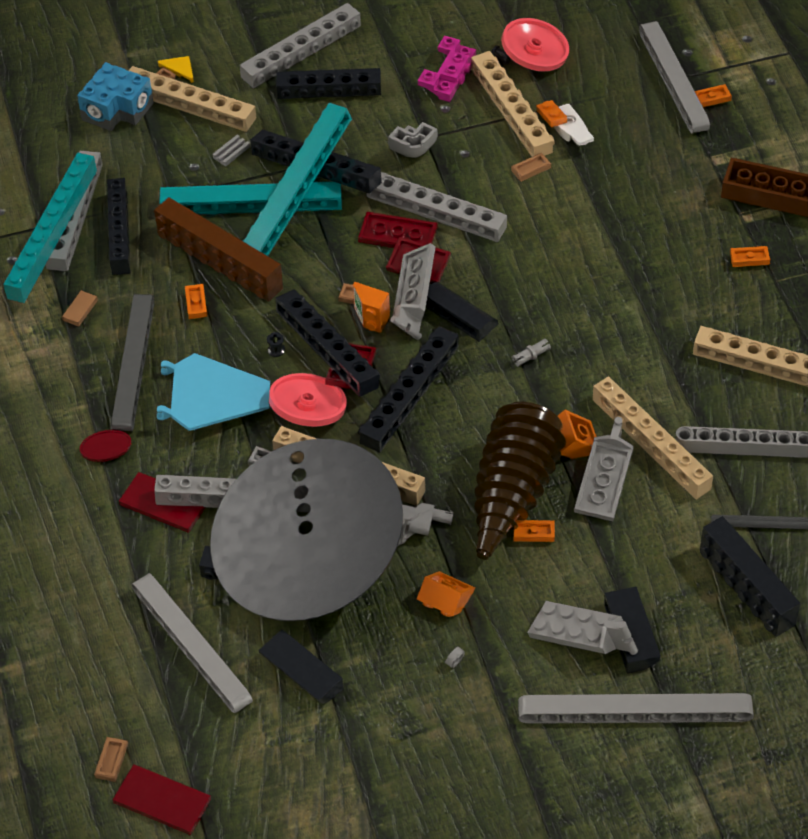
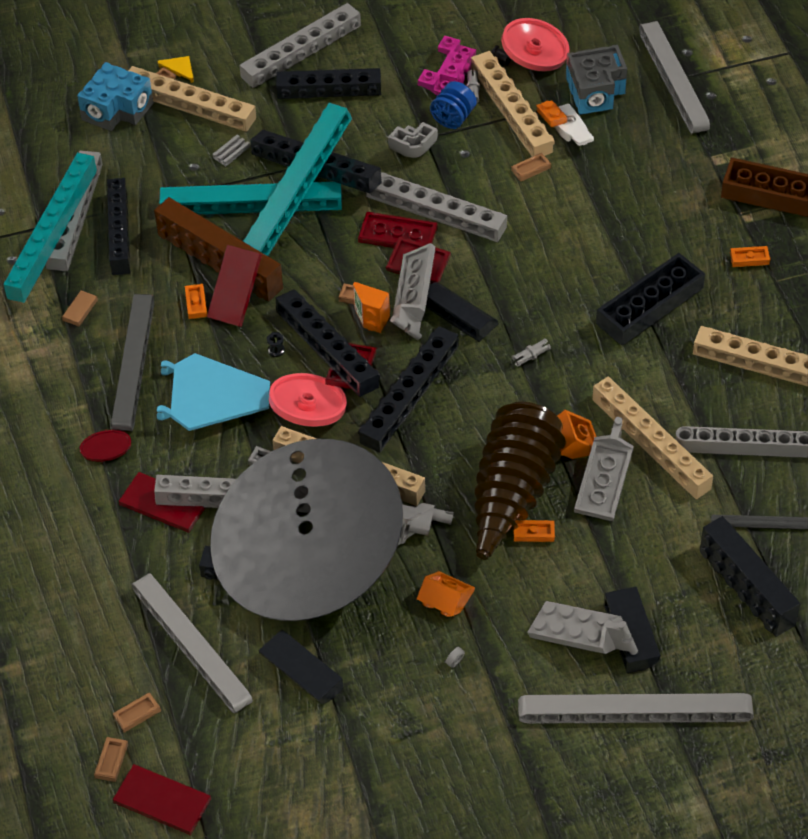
orange plate [694,84,732,107] -> none
none -> medium nougat tile [113,692,161,732]
none -> dark red tile [207,245,262,327]
none -> blue wheel [430,81,477,129]
none -> light grey pin [466,70,480,103]
none -> dark grey piece [566,45,627,115]
none -> black brick [596,253,705,346]

